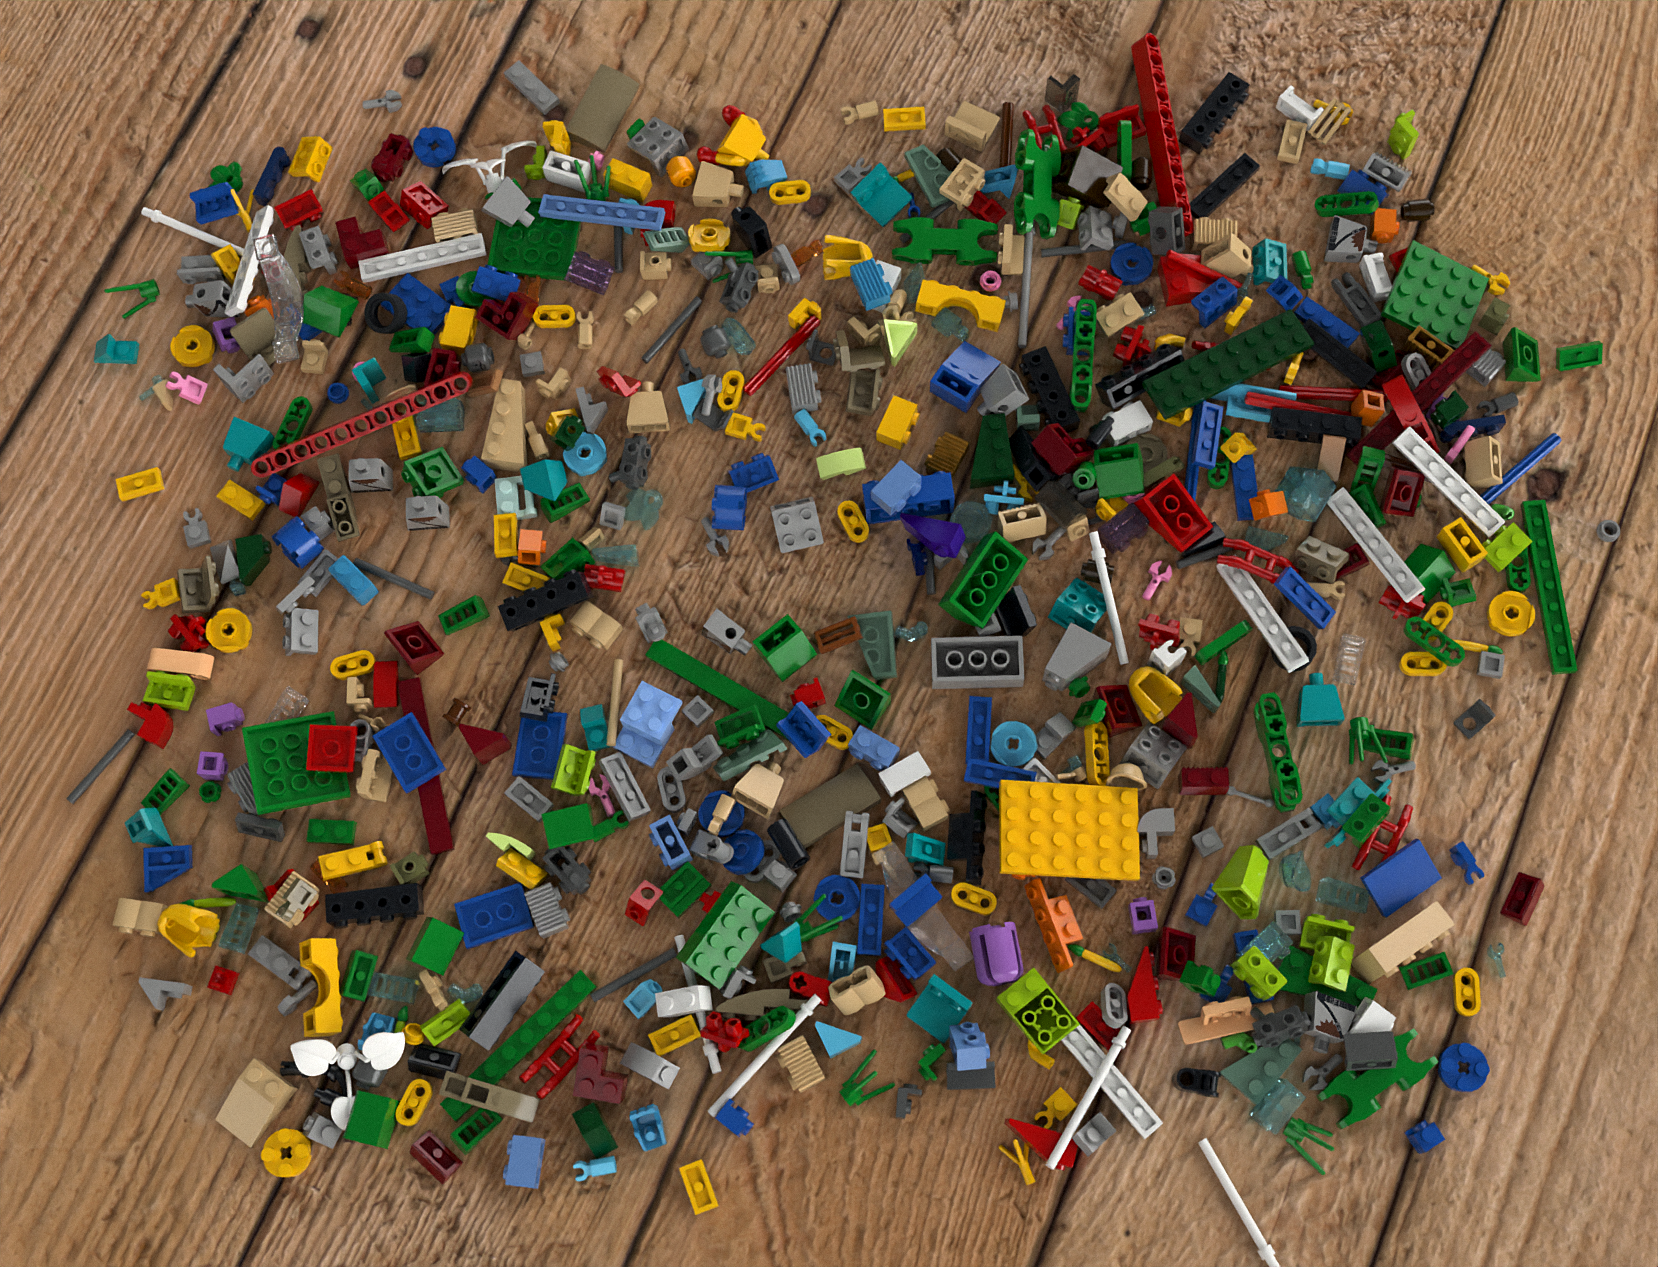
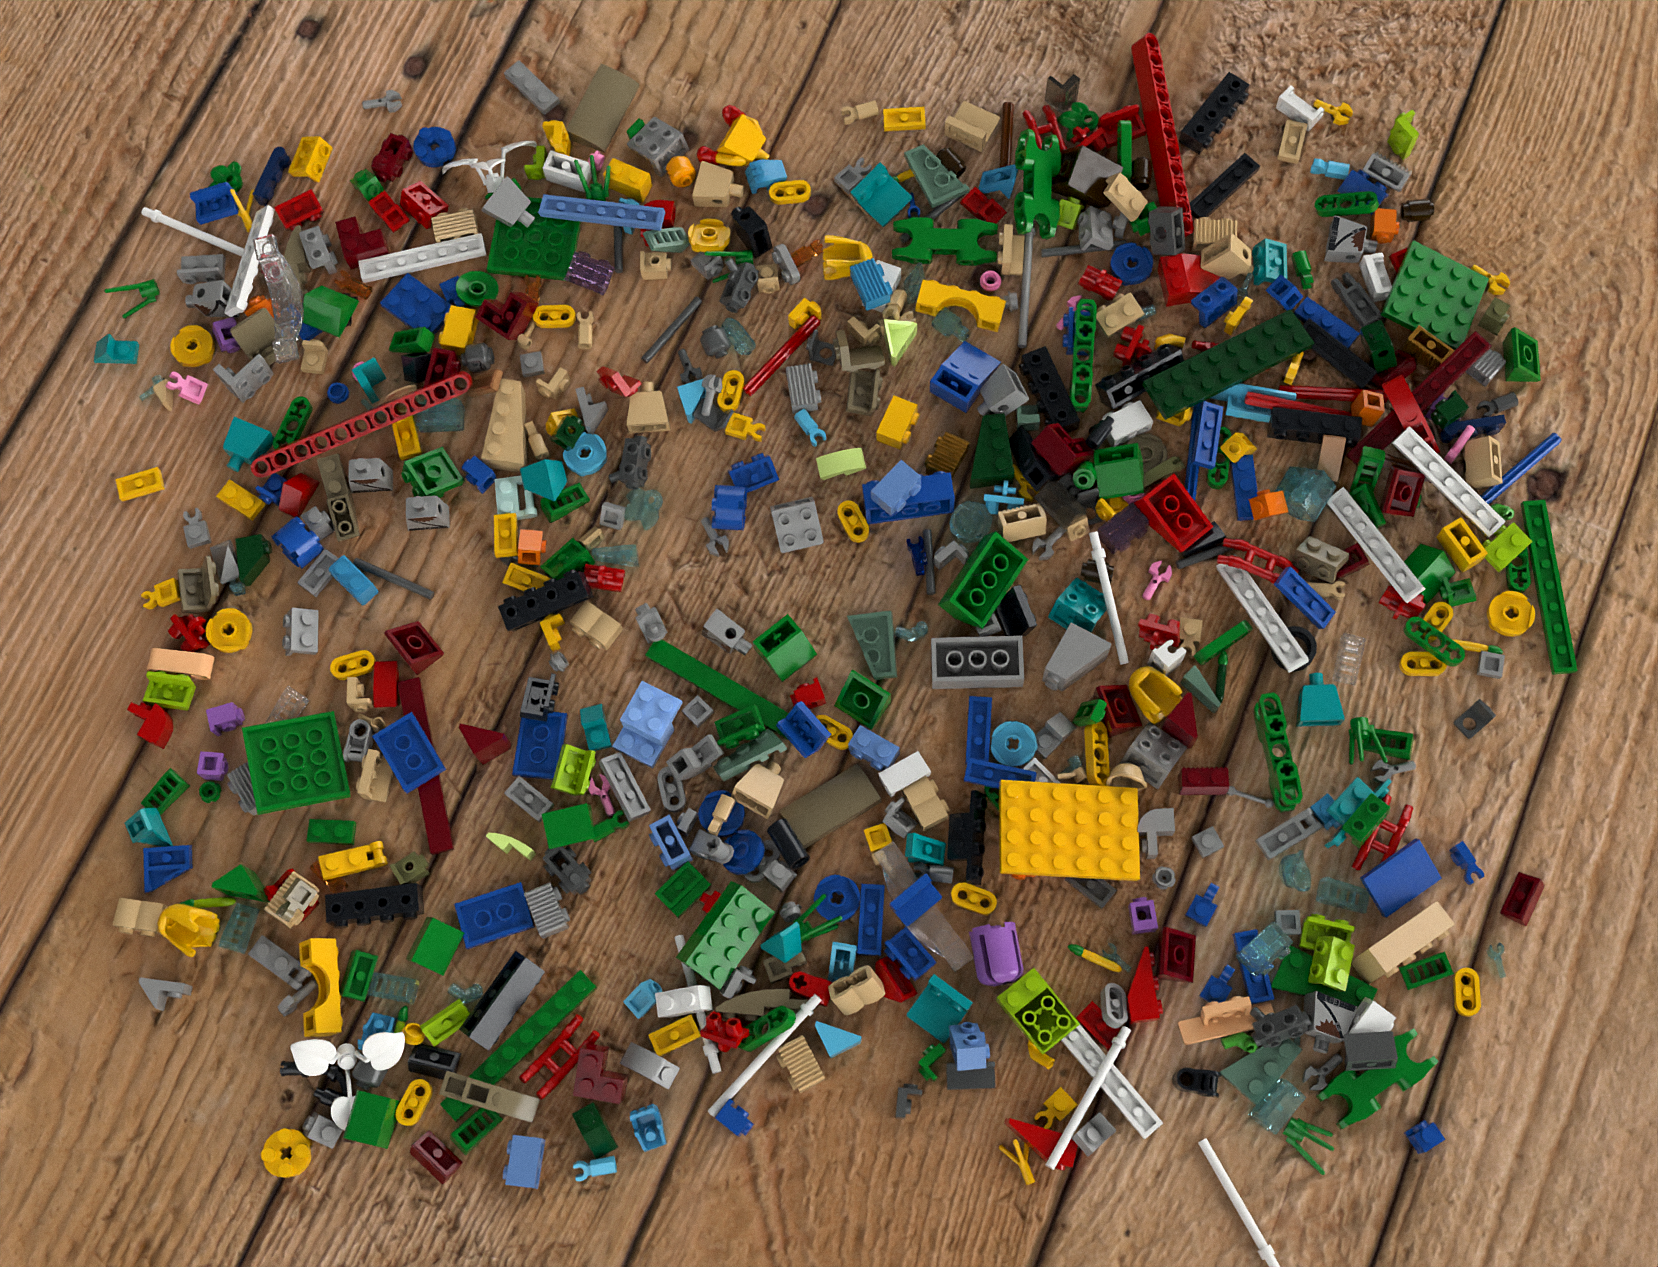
dark grey bar [66,729,135,804] -> none
red tile [207,965,240,995] -> none
yellow slope [211,244,255,285] -> none
tan slope [215,1058,298,1148] -> none
dark grey plate [235,812,285,842] -> none
light grey wing [275,575,315,615] -> none
red plate [306,724,358,773] -> none
black tyre [364,293,407,334] -> none
tan plate [418,969,449,1011] -> none
green slope [438,595,490,635] -> none
reddish brown bush [442,698,472,727] -> none
blue bracket [472,264,521,302] -> none
yellow plate [496,848,548,890] -> none
dark grey bar [590,948,677,1002] -> none
tan bar [606,659,623,746] -> none
tan bar [624,290,658,326] -> none
red bracket [625,880,663,927] -> none
yellow plate [679,1159,719,1215] -> none
dark orange tile [814,616,863,654] -> none
green plant [839,1049,895,1107] -> none
light grey plate [840,811,870,878] -> none
dark purple slope [900,513,966,559] -> none
tan bracket [939,158,986,211] -> none
orange bracket [1024,878,1083,973] -> none
green plate [1068,676,1091,698] -> none
red bar [1166,249,1243,291] -> none
green brick [1179,960,1221,997] -> none
lime slope [1211,845,1269,920] -> none
lime bracket [1231,946,1287,1001] -> none
clear light blue tile [1244,526,1289,552] -> none
tan tile [1308,98,1351,145] -> none
light grey plate [1401,353,1431,391] -> none
blue plate [1438,1043,1490,1092] -> none
green plate [1556,341,1603,371] -> none
light grey plate [1596,520,1620,542] -> none

